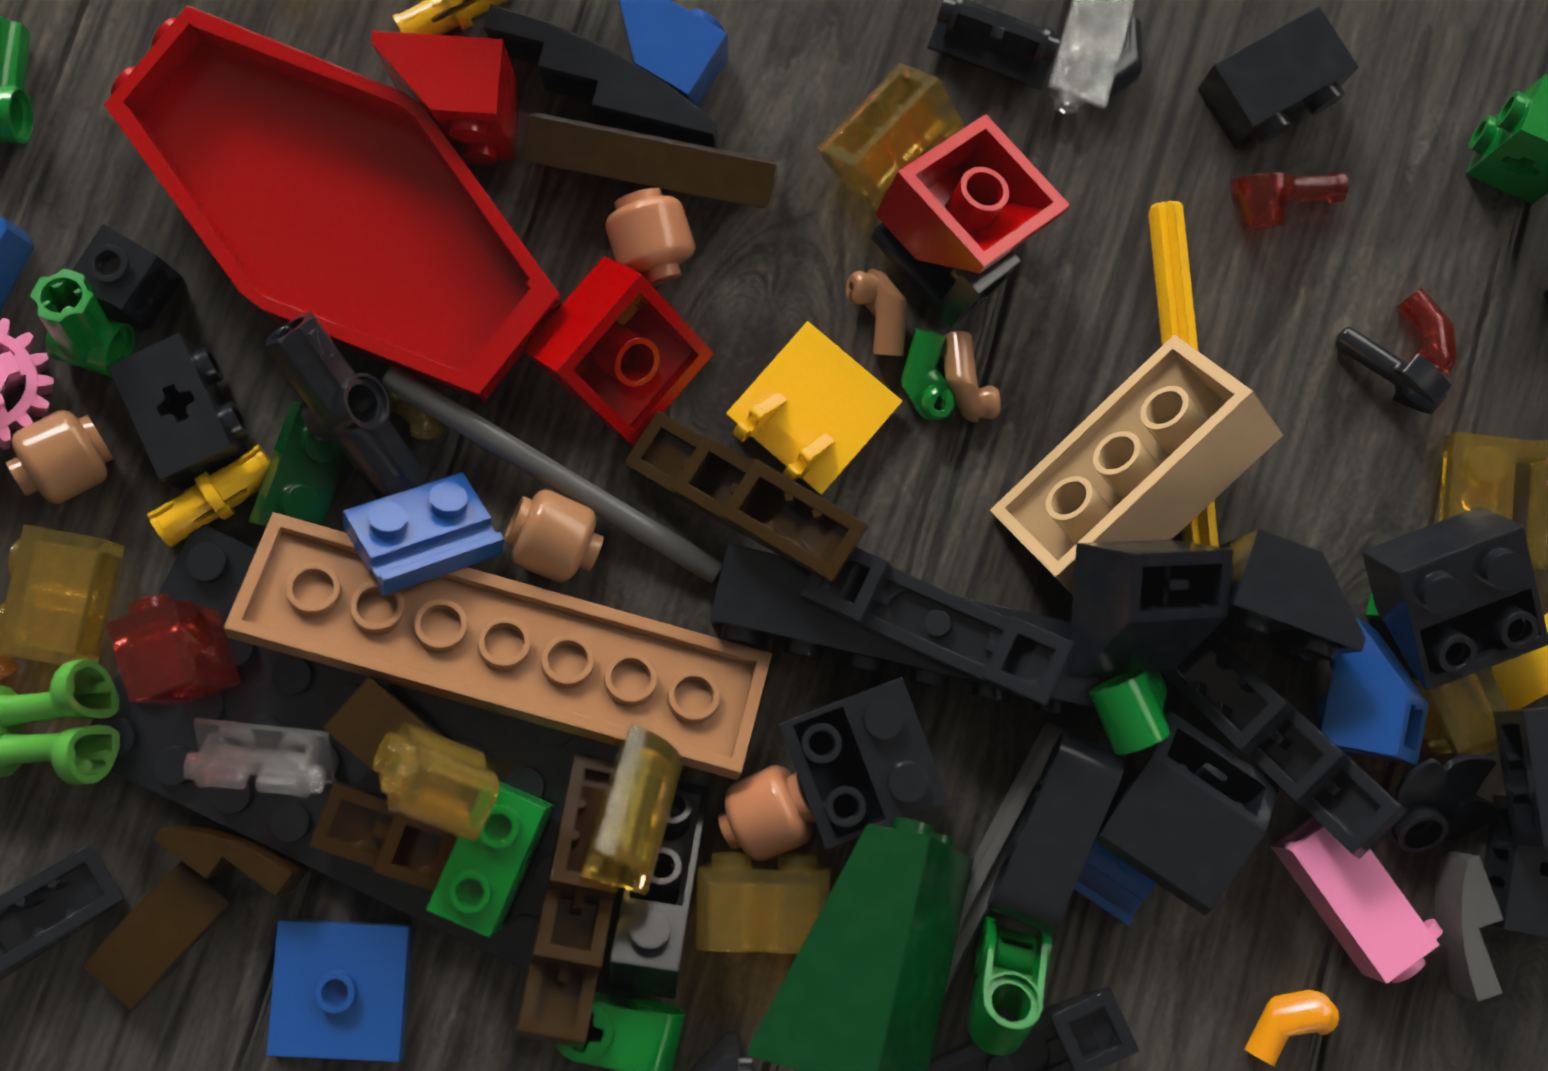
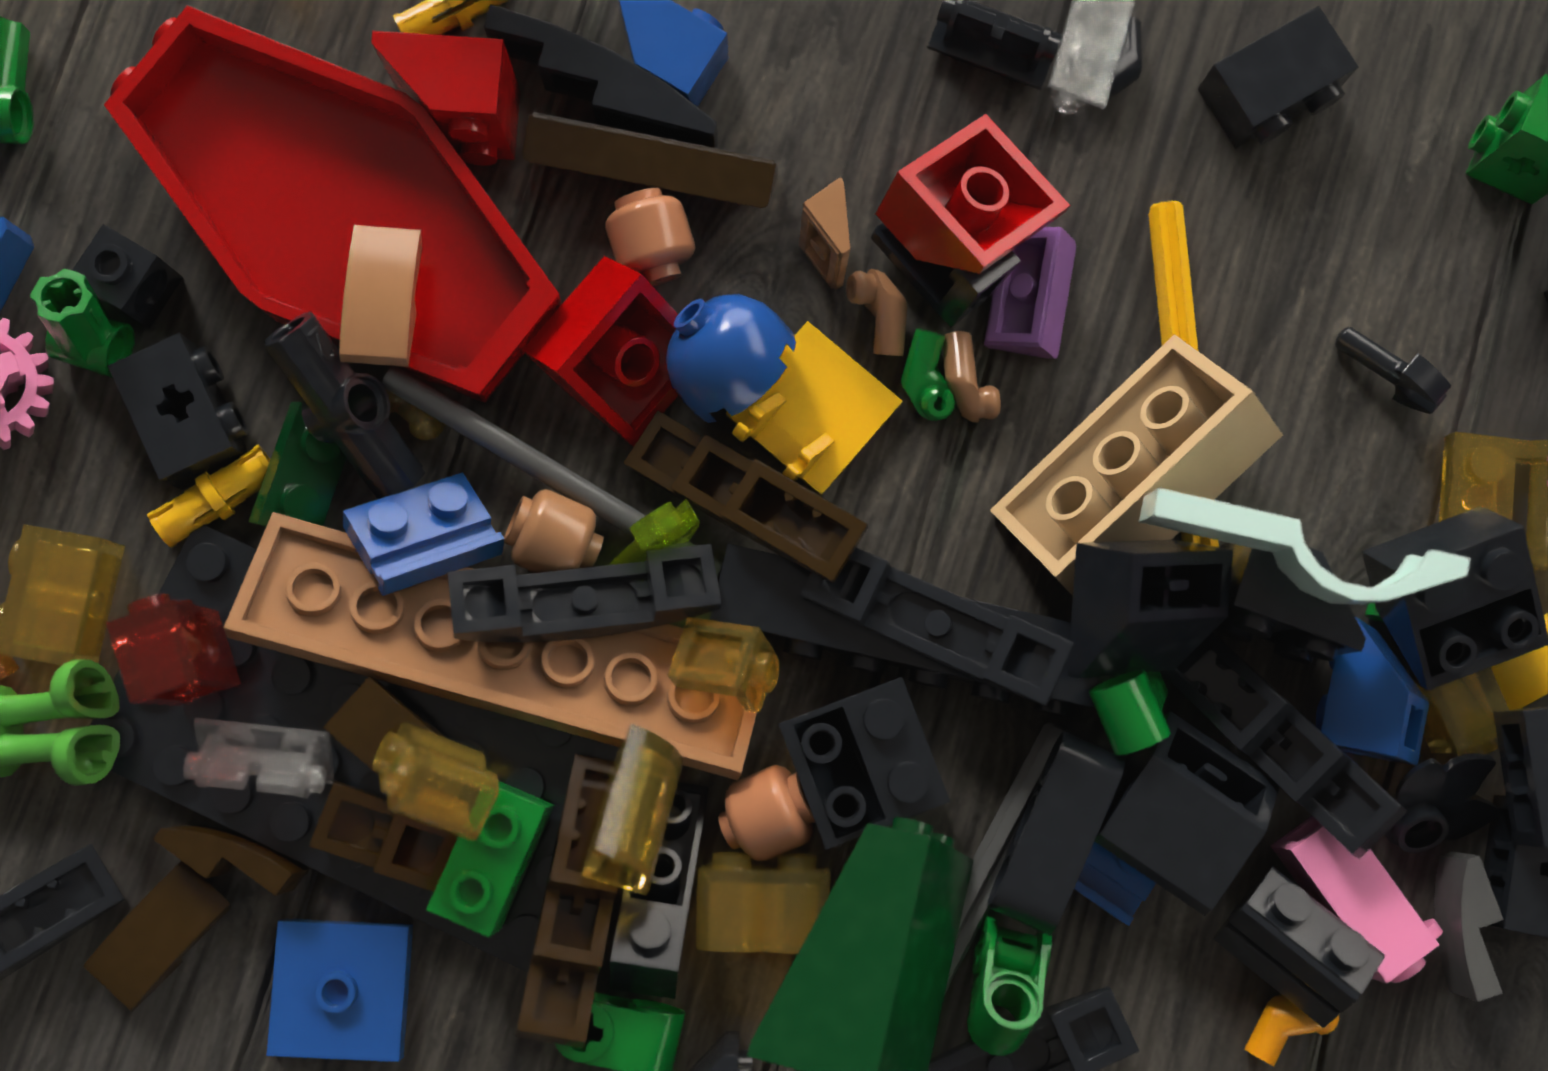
medium nougat head [6,410,114,505] -> none
clear yellow brick [817,63,965,211] -> none
clear red bar [1230,172,1348,230] -> none
clear red arm [1396,287,1458,373] -> none
none -> medium nougat slope [339,225,423,367]
none -> black slope [447,544,721,642]
none -> clear neon green bar [608,499,700,565]
none -> blue cylinder [666,294,796,423]
none -> clear yellow bracket [667,617,779,713]
none -> medium nougat slope [799,177,850,290]
none -> medium lavender slope [984,227,1076,358]
none -> light aqua piece [1139,488,1470,604]
none -> black brick [1213,866,1385,1028]

